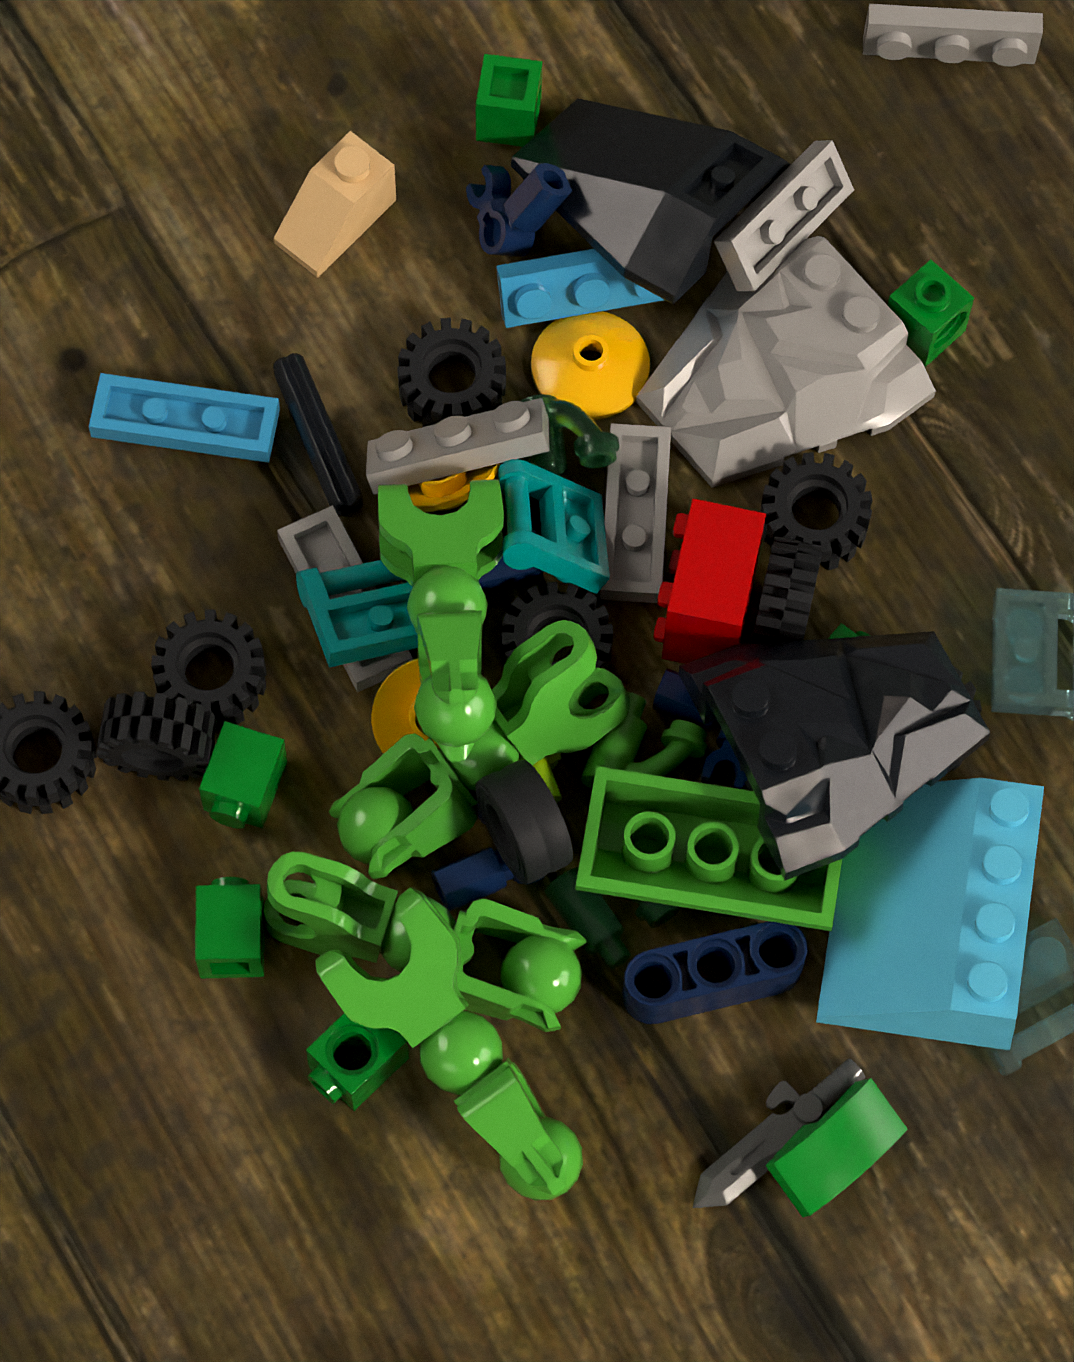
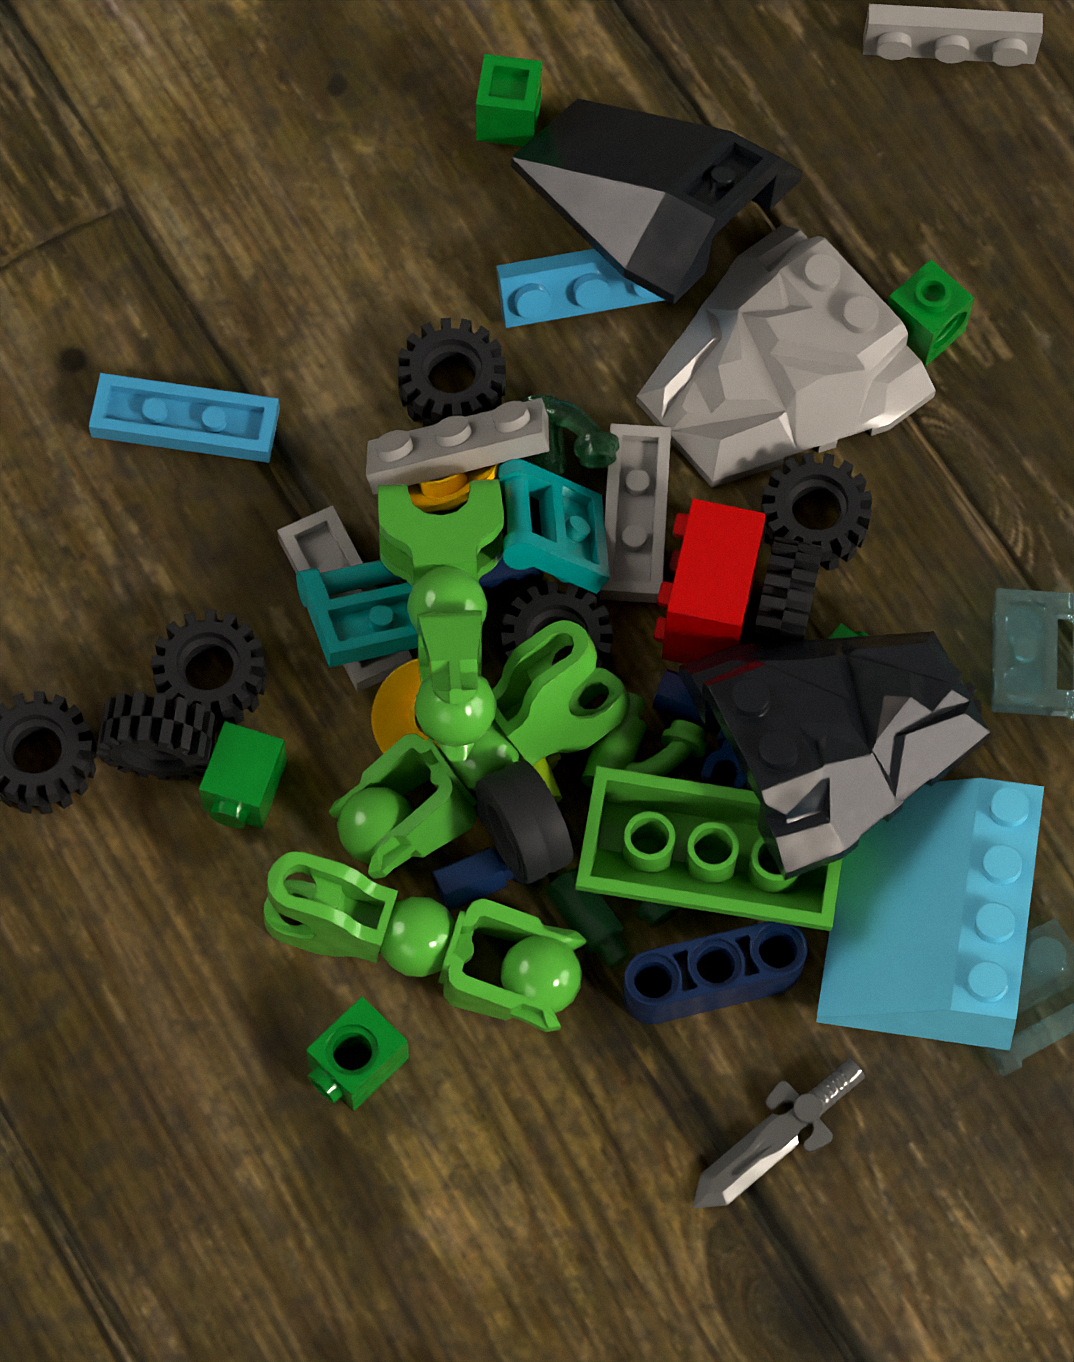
green brick [195,877,264,979] -> none
black axle [273,353,363,517] -> none
tan slope [274,131,396,278] -> none
bright green piece [315,887,583,1201] -> none
dark blue bar [466,163,572,257] -> none
yellow dish [531,311,650,420] -> none
light grey plate [714,140,854,291] -> none
green slope [765,1078,908,1217] -> none

